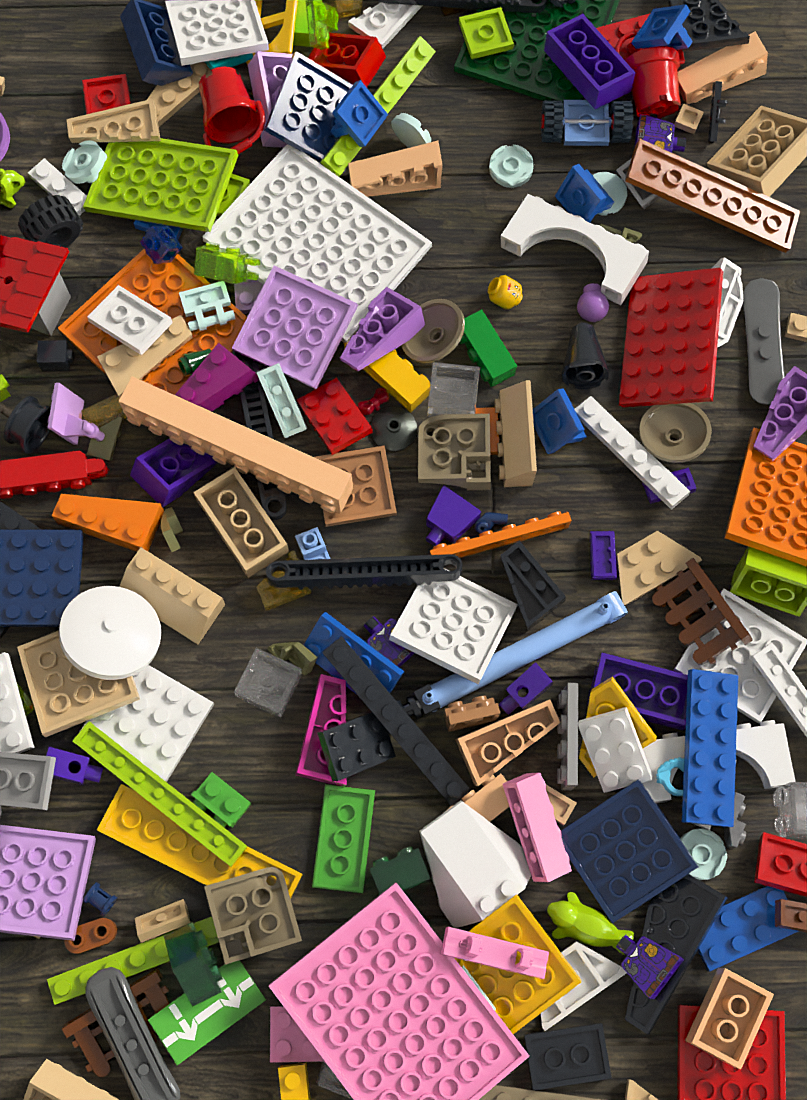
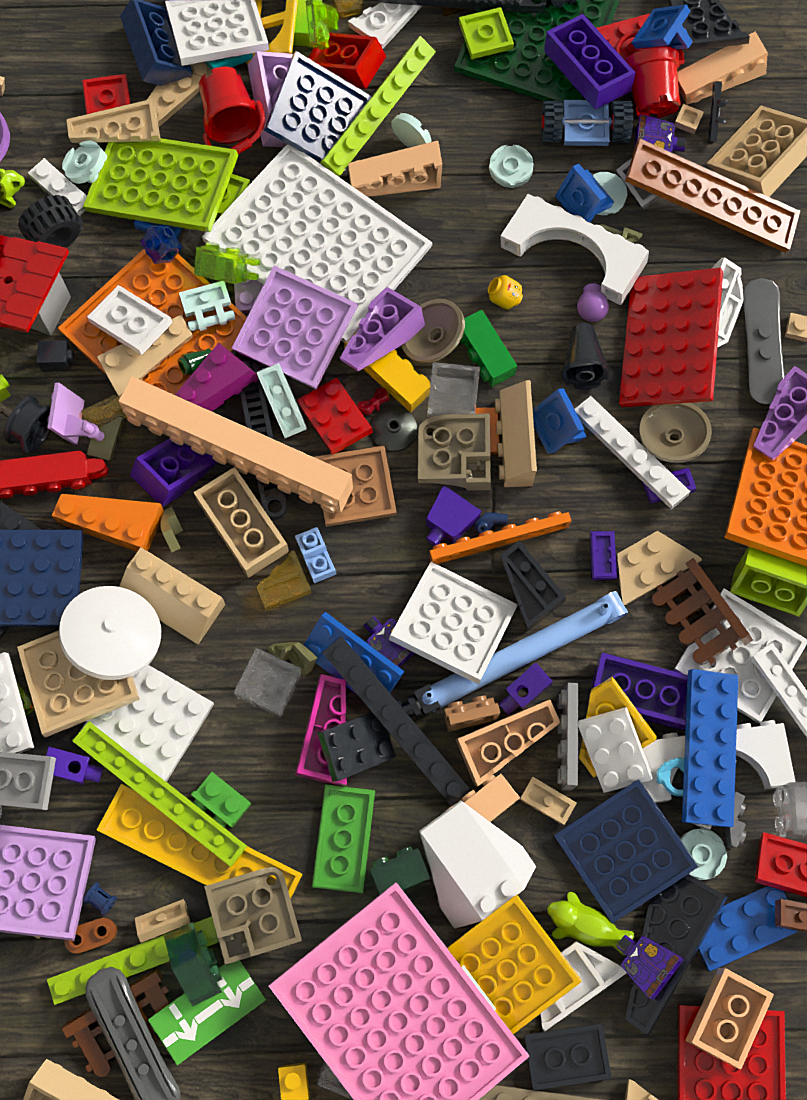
black gear [266,554,462,590] -> none
bright pink plate [270,1006,323,1062] -> none
blue bracket [330,80,388,147] -> none
bright pink hinge [441,927,549,979] -> none
bright pink brick [503,773,571,882] -> none

